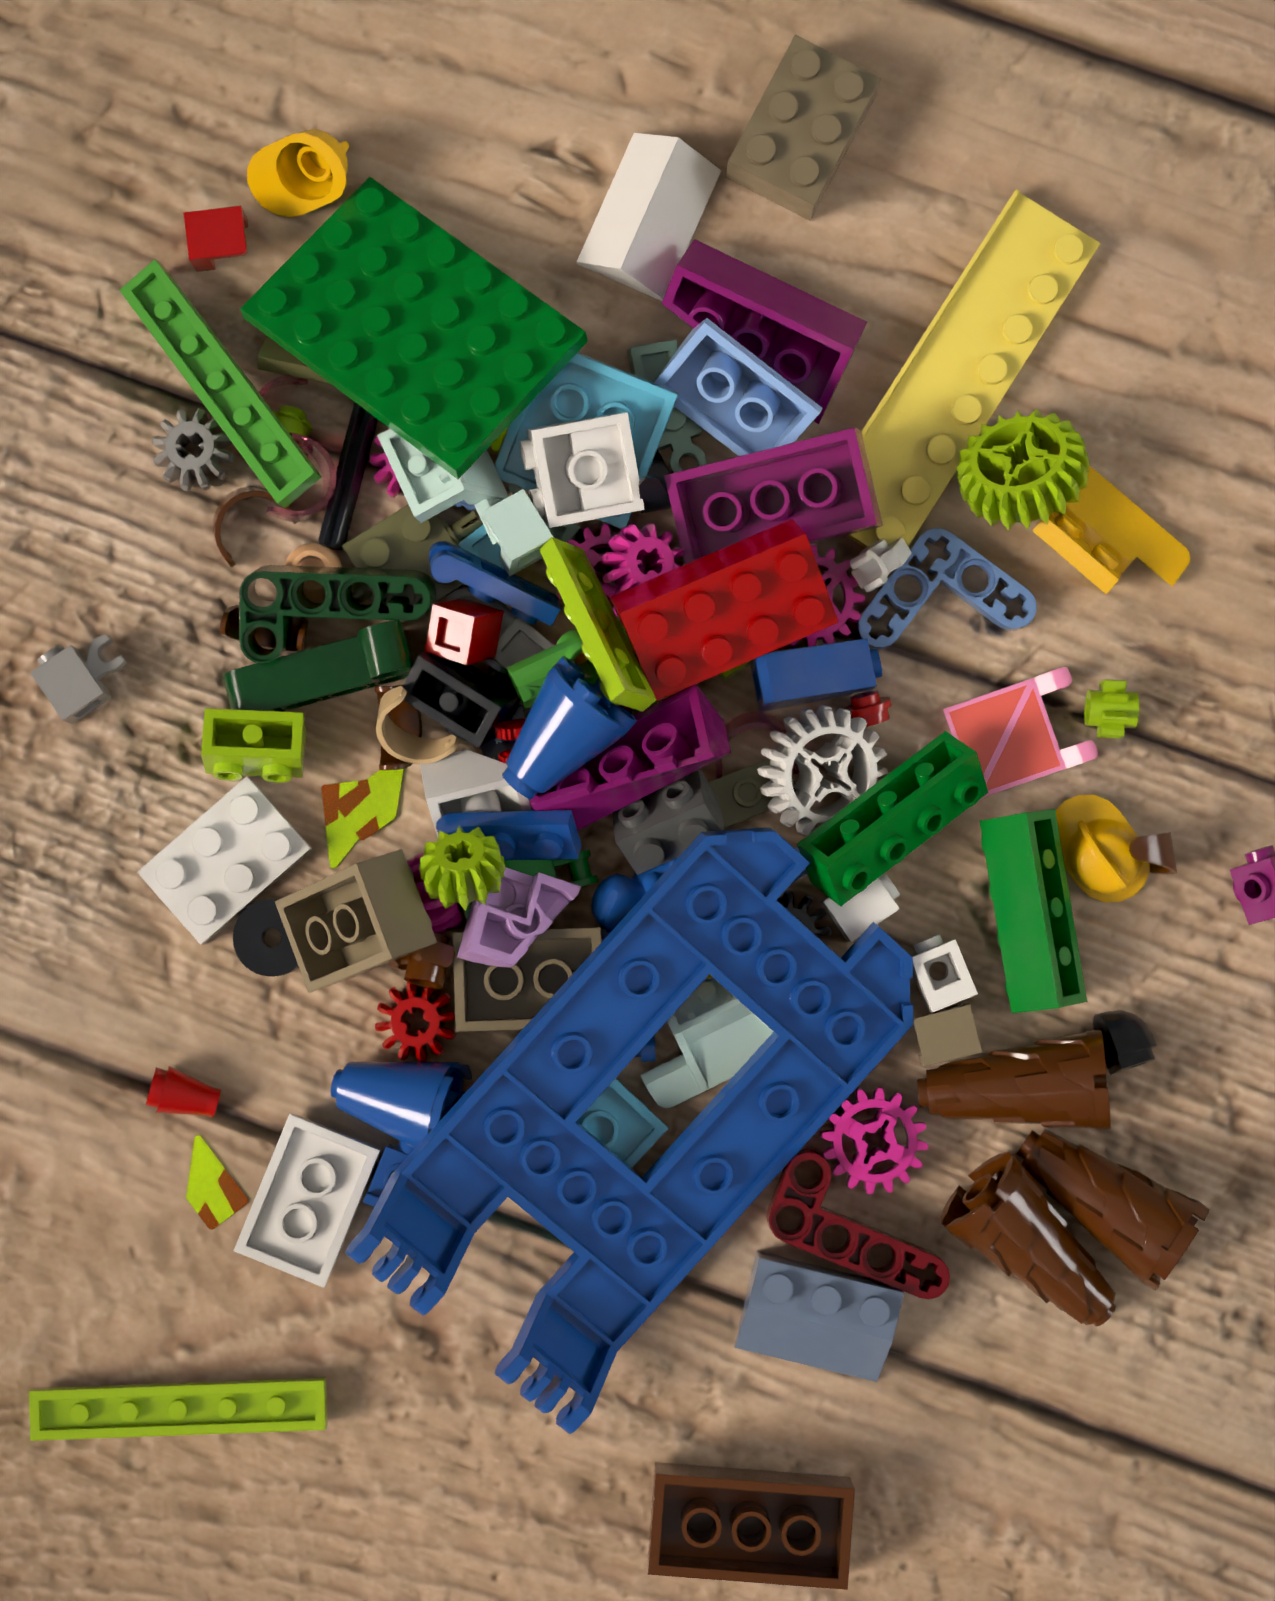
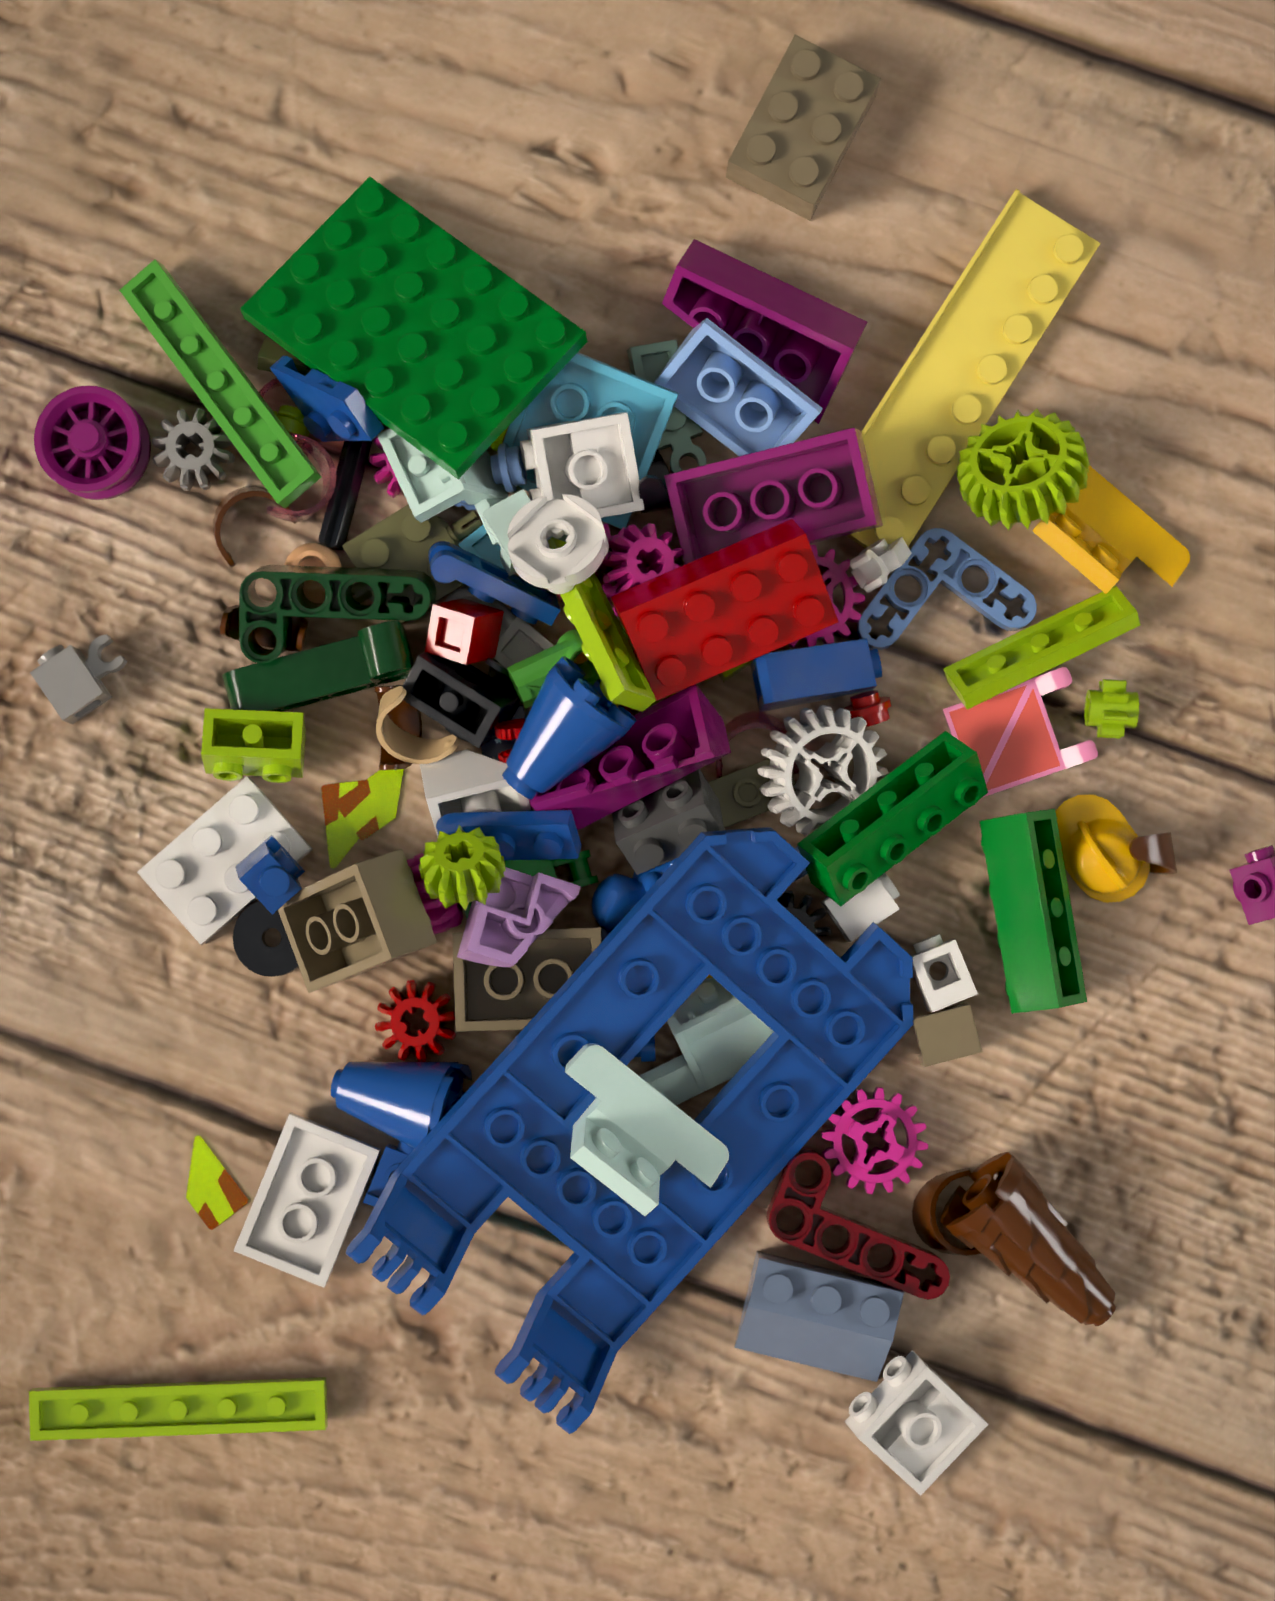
red cone [145,1066,221,1118] -> none
red panel [183,206,248,272] -> none
yellow piece [247,129,349,217] -> none
reddish brown plate [389,933,455,989] -> none
white slope [577,133,721,301] -> none
reddish brown brick [648,1462,855,1590] -> none
reddish brown cone [917,1030,1111,1130] -> none
reddish brown cone [1016,1129,1210,1290] -> none
black piece [1093,1010,1157,1075] -> none
none -> magenta wheel [34,386,151,500]
none -> blue brick [235,835,305,915]
none -> blue wing [270,356,384,442]
none -> medium blue plate [491,443,527,492]
none -> white plate [507,494,609,594]
none -> light aqua plate [565,1043,729,1216]
none -> white plate [844,1350,988,1496]
none -> reddish brown helmet [912,1168,981,1256]
none -> lime plate [943,585,1141,710]

